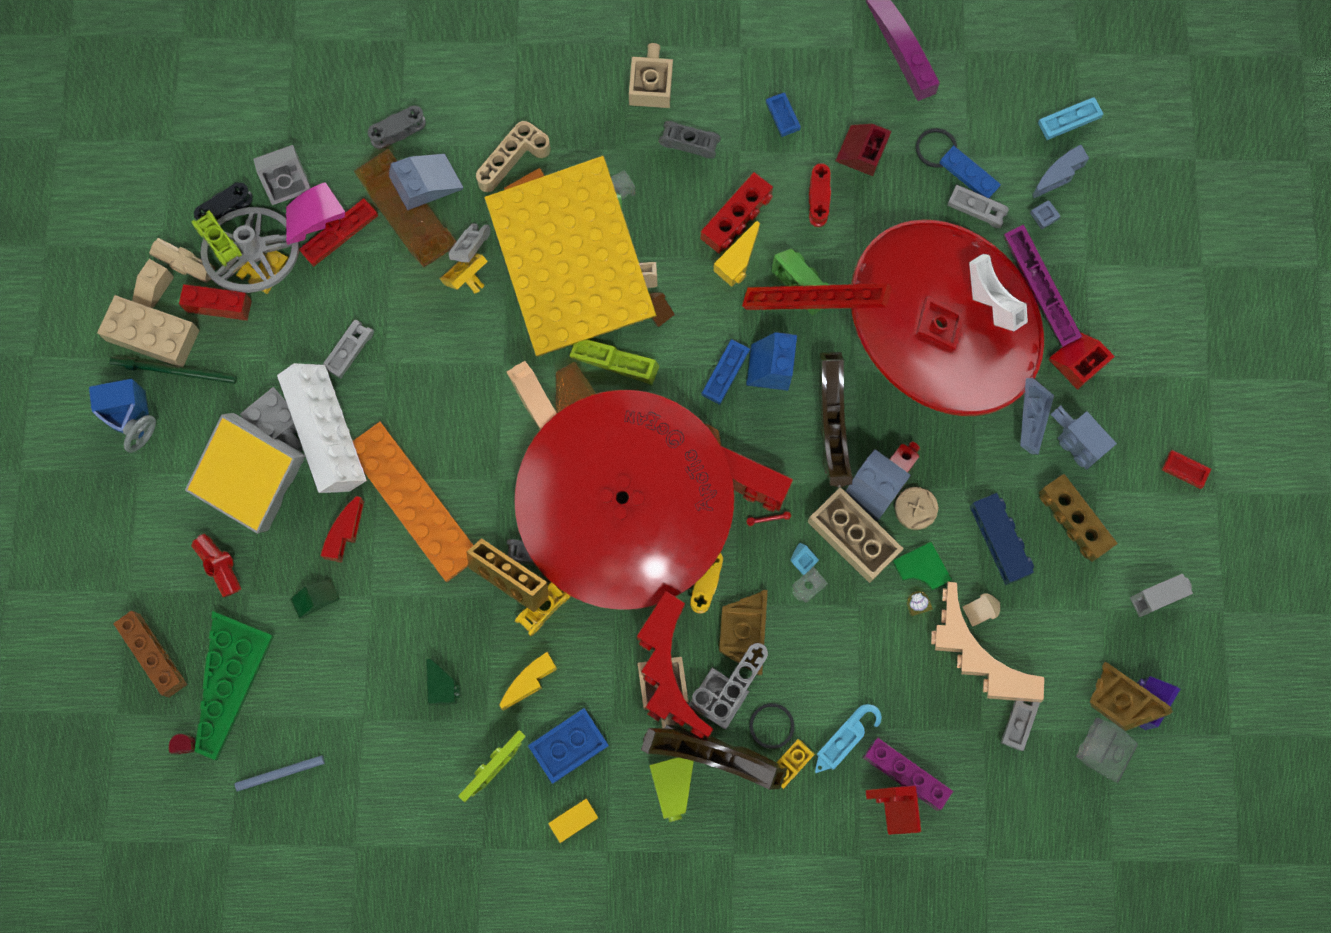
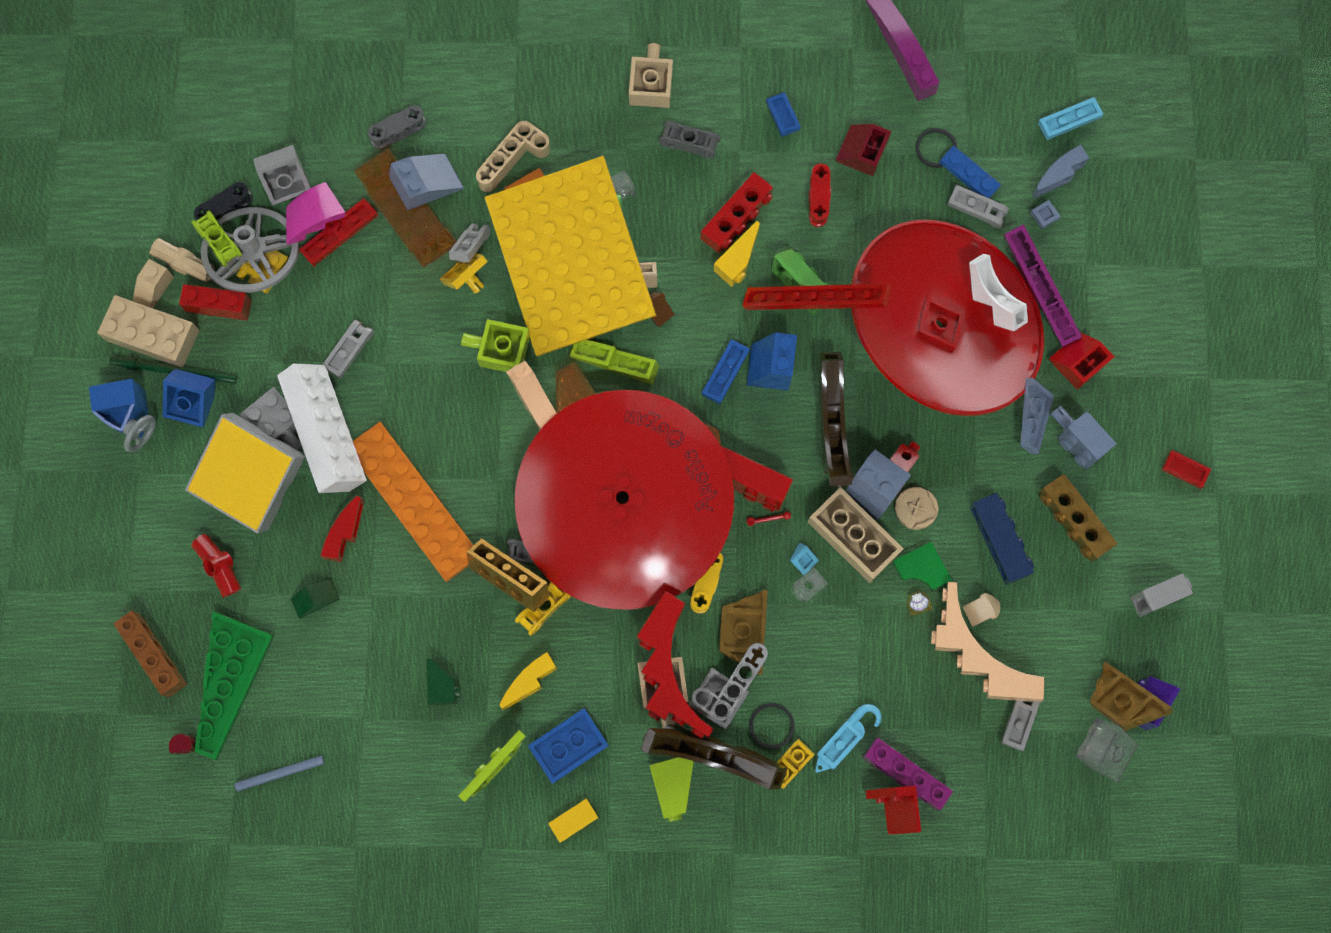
none -> blue slope [163,369,215,427]
none -> lime brick [461,319,530,372]

